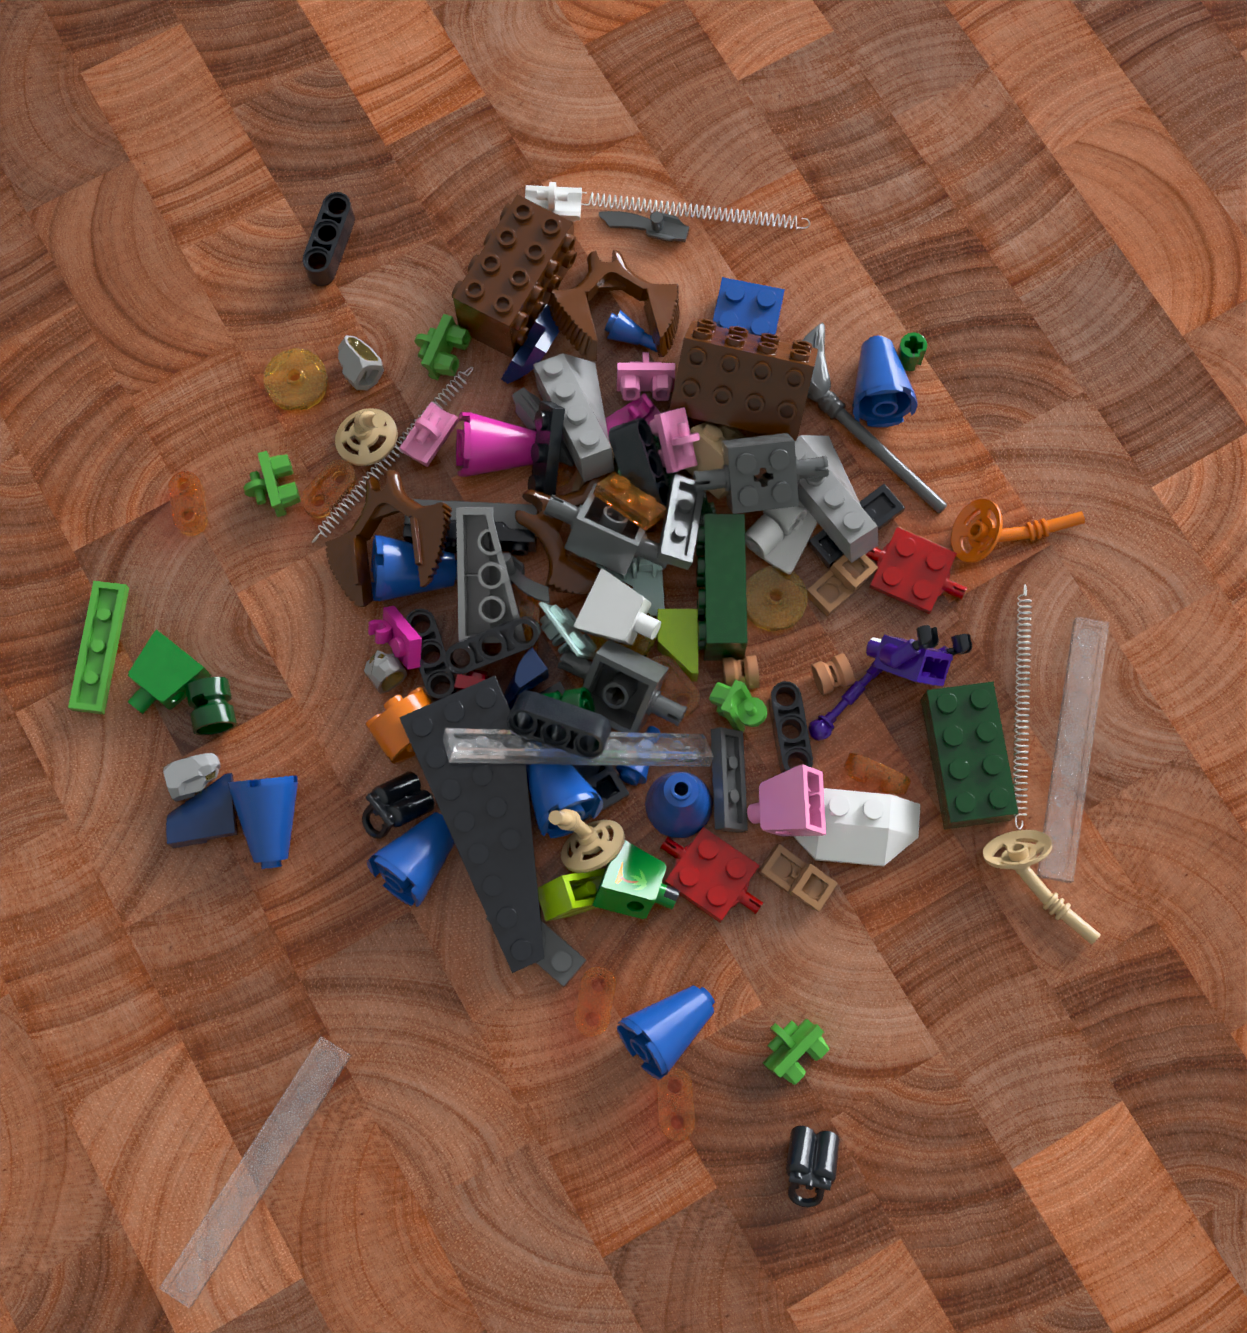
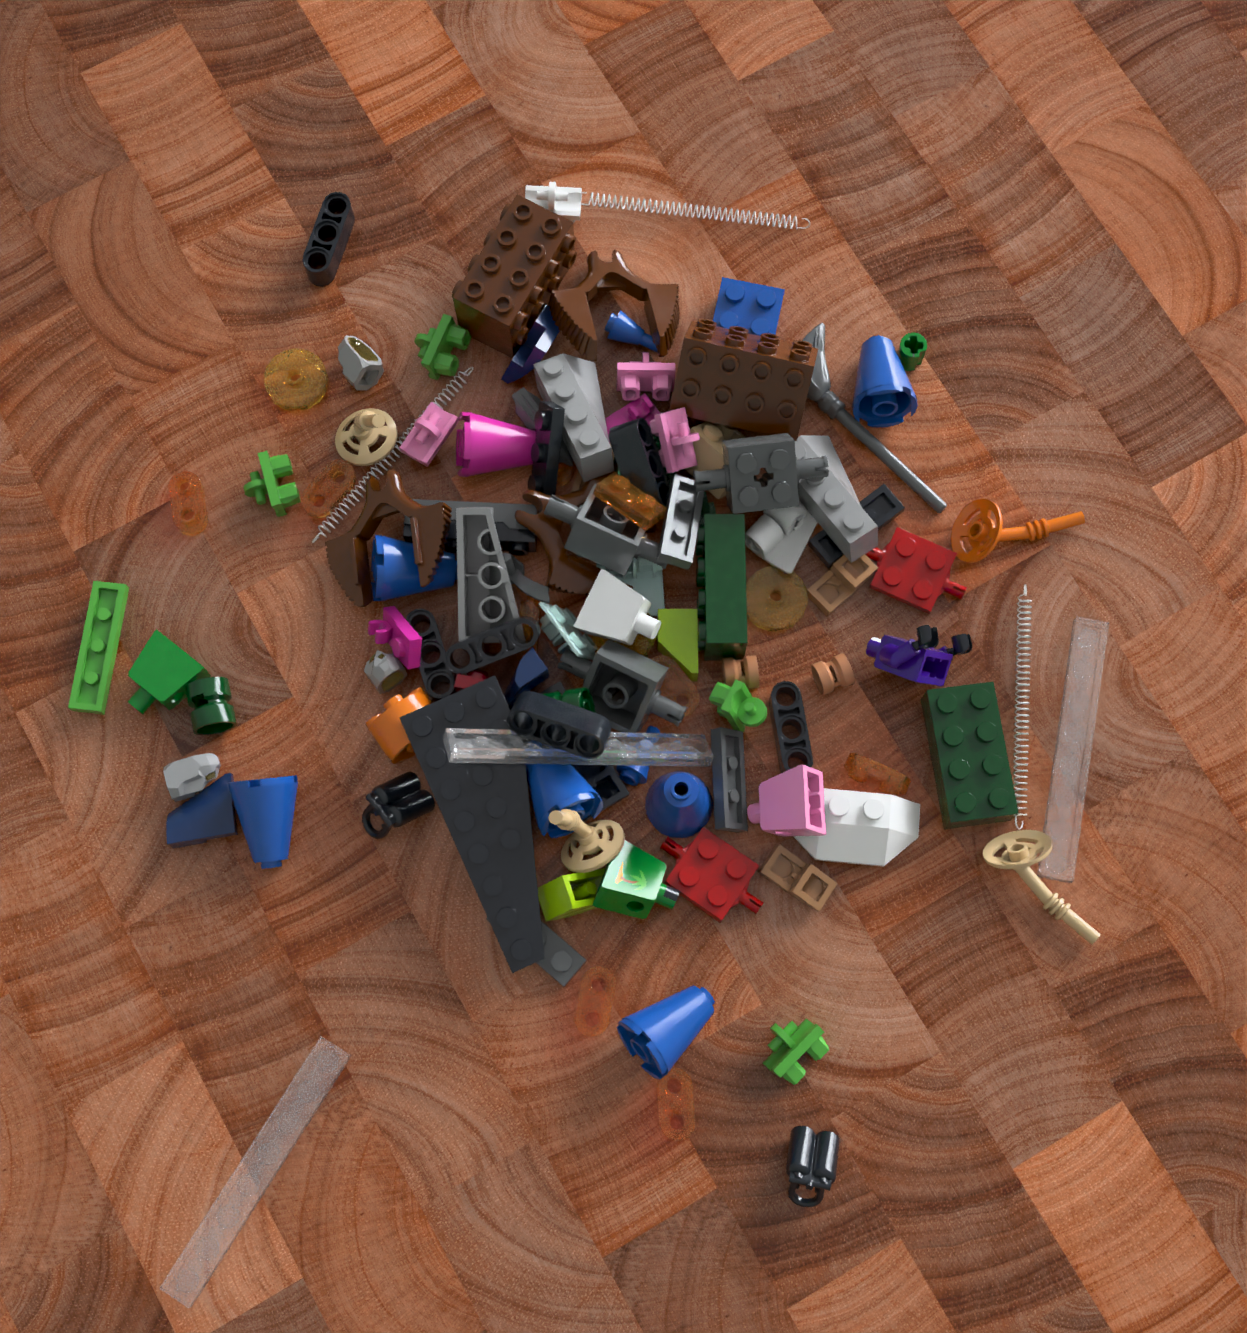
blue cone [367,812,455,907] -> none
dark grey piece [599,211,689,242] -> none
dark purple piece [808,661,883,741] -> none

